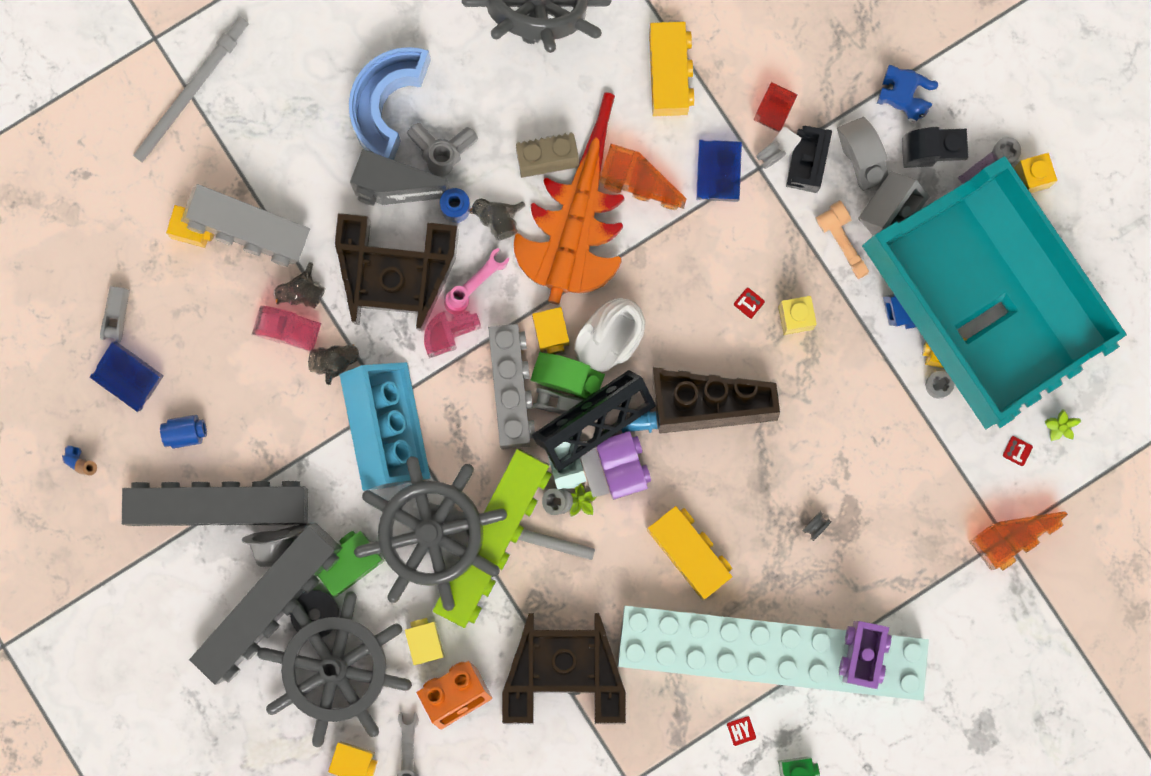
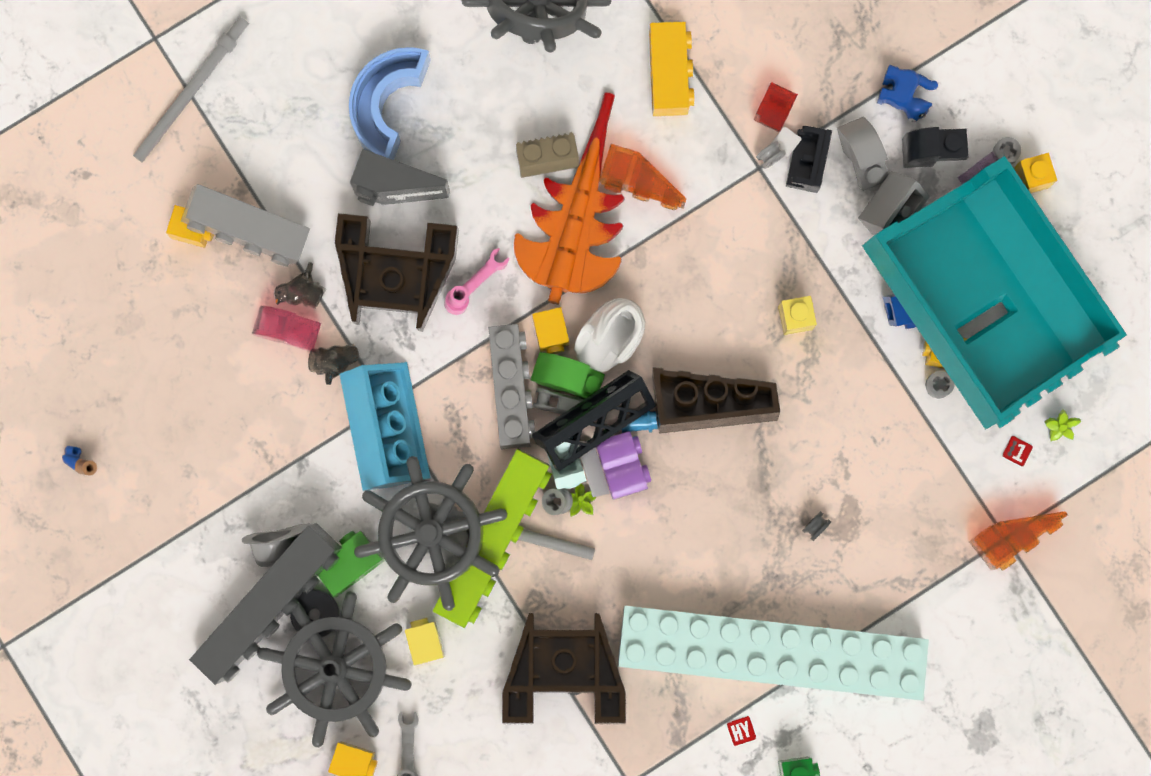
clear blue plate [89,341,164,412] -> none
light grey bar [100,286,130,342] -> none
dark grey brick [122,481,308,526] -> none
blue brick [160,415,207,449] -> none
light grey axle [407,123,478,176] -> none
orange brick [416,661,493,730] -> none
clear pink brick [424,311,481,359] -> none
blue brick [440,188,471,223] -> none
clear smoke animal [469,198,525,240] -> none
yellow brick [647,506,733,601] -> none
clear blue plate [696,140,742,202] -> none
red sticker [734,288,765,319] -> none
light nougat brick [816,200,869,279] -> none
medium lavender brick [839,621,892,689] -> none

